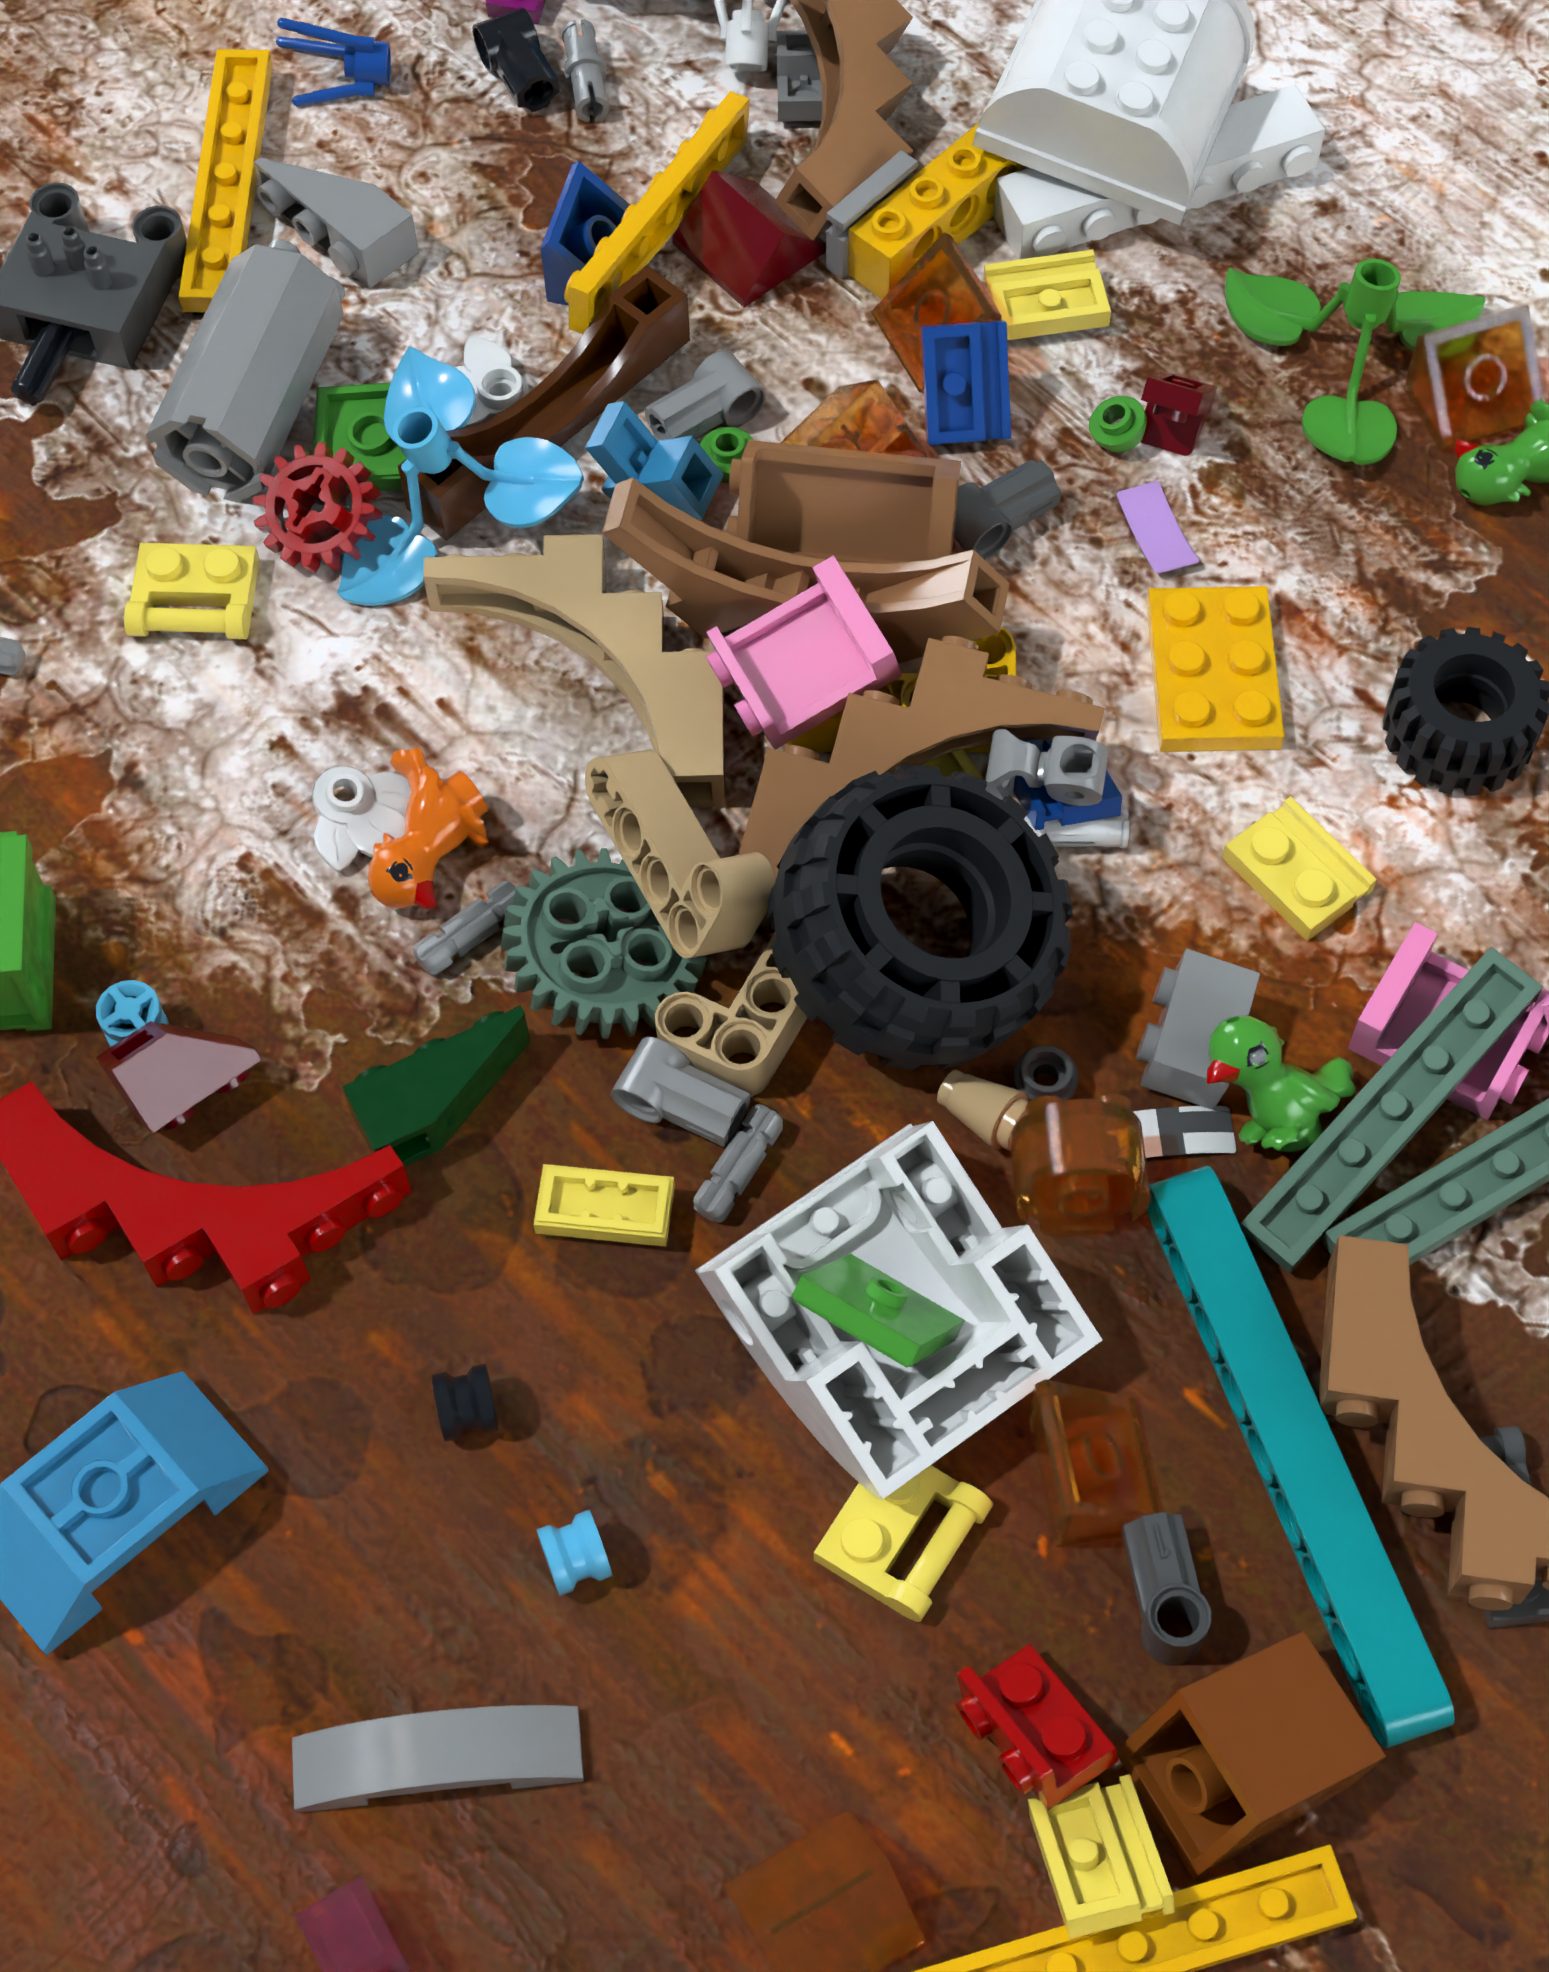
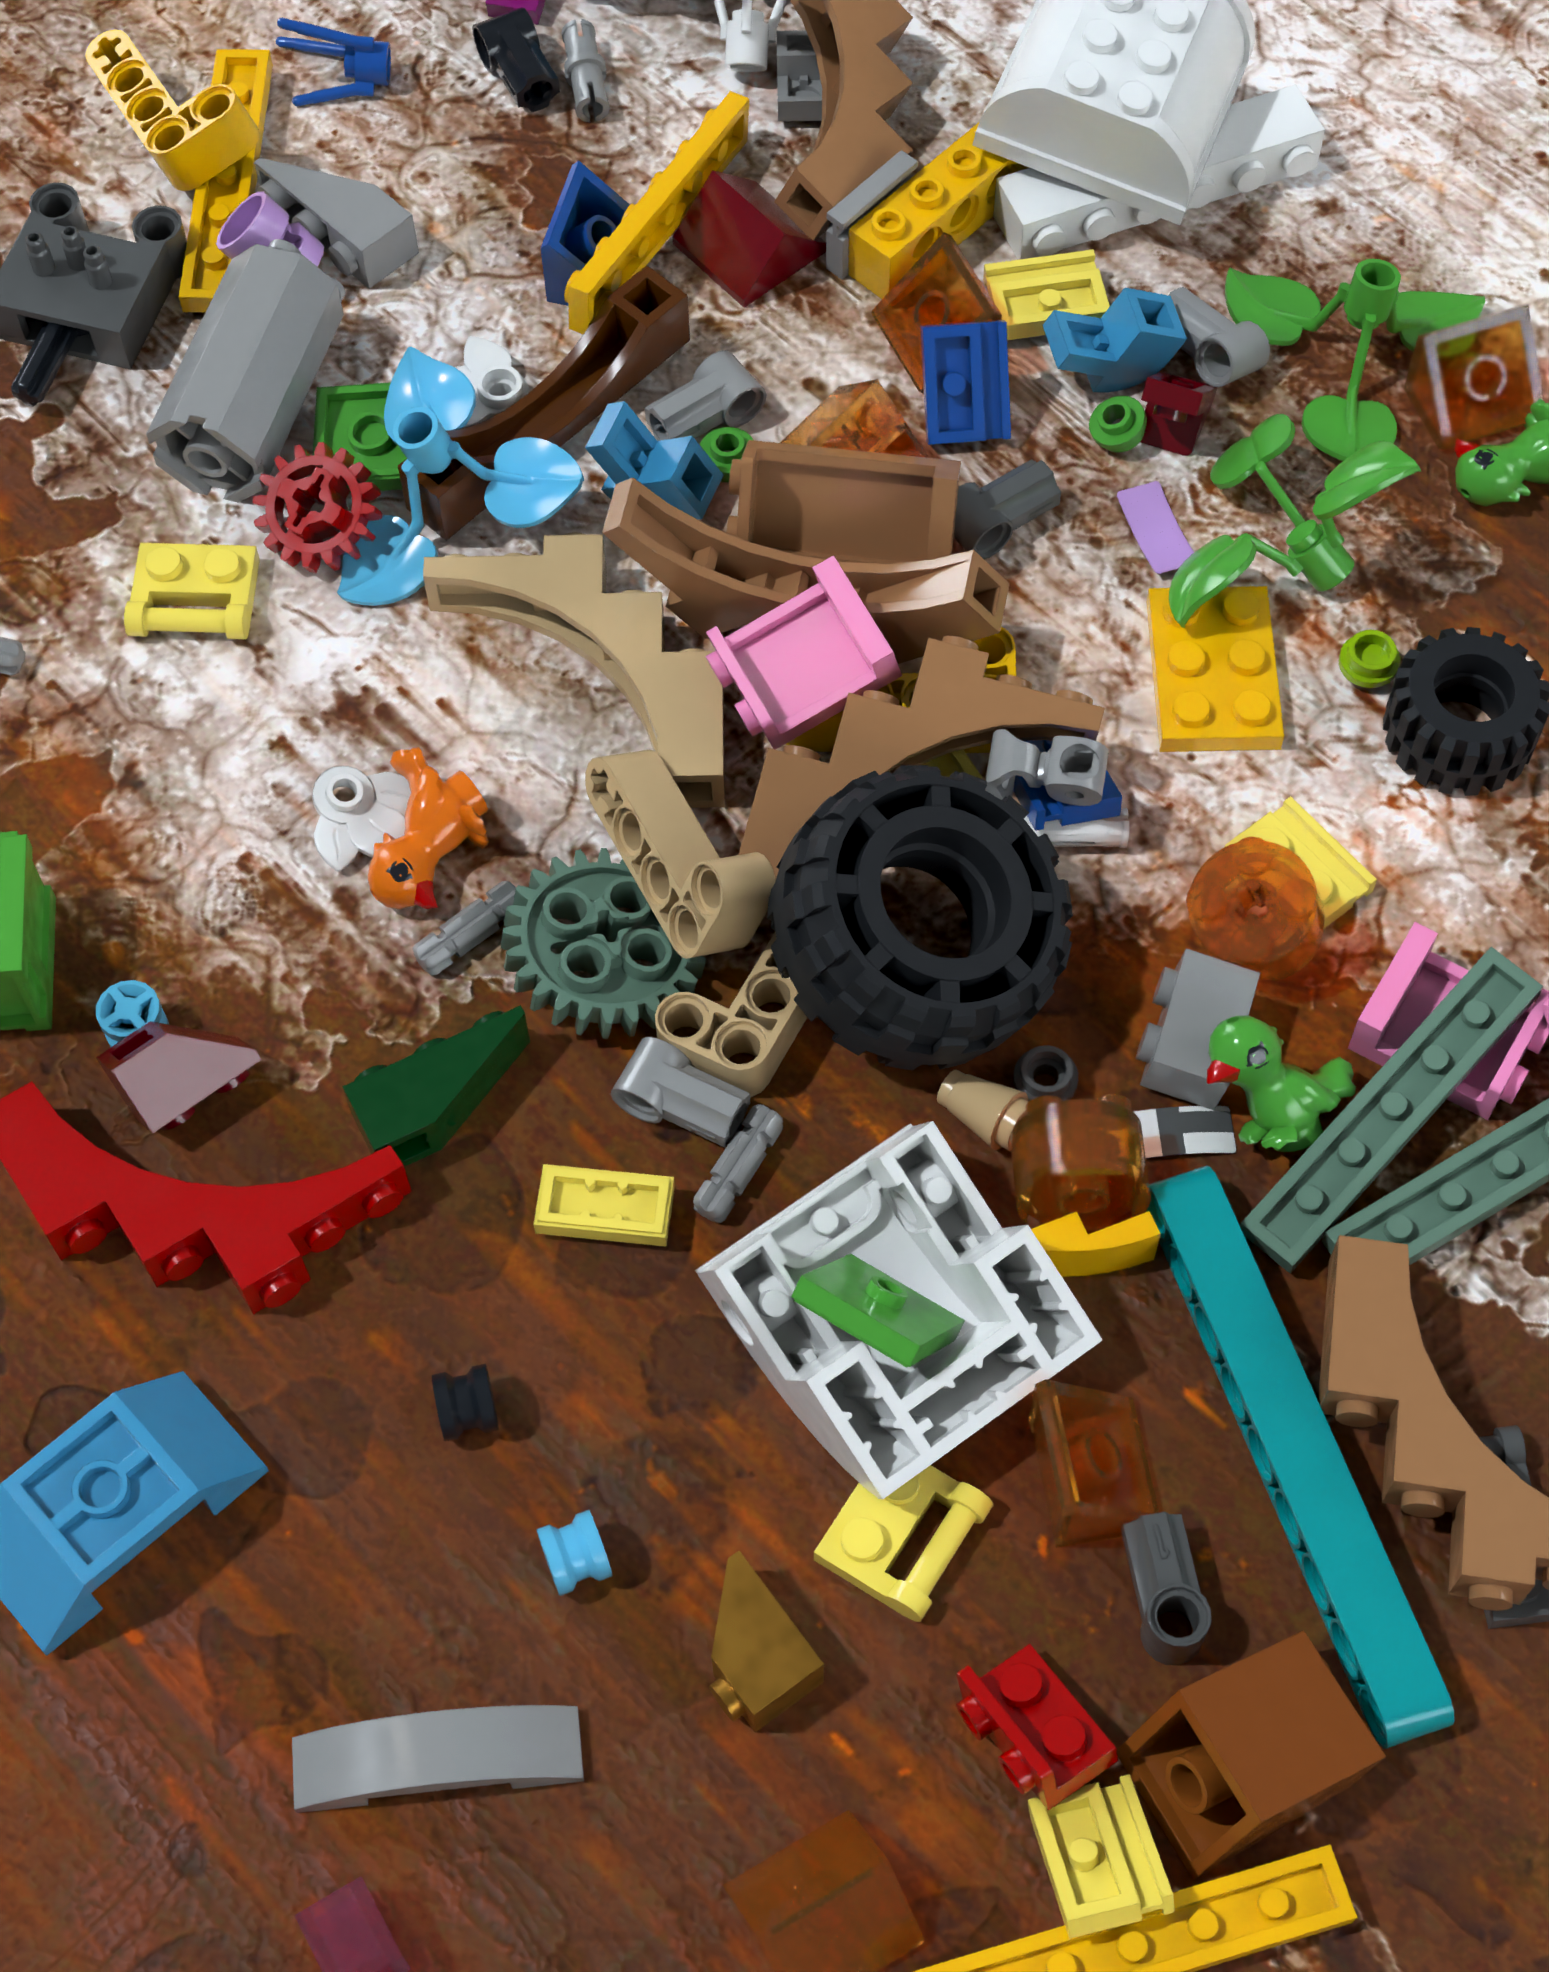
none -> yellow beam [85,29,260,191]
none -> lavender wheel [216,191,324,266]
none -> pearl gold slope [709,1550,824,1732]
none -> yellow slope [1031,1211,1161,1277]
none -> dark azure brick [1042,287,1187,393]
none -> light grey piece [1169,287,1270,387]
none -> bright green plant [1169,414,1421,628]
none -> clear orange brick [1186,836,1325,981]
none -> lime plate [1339,630,1400,688]

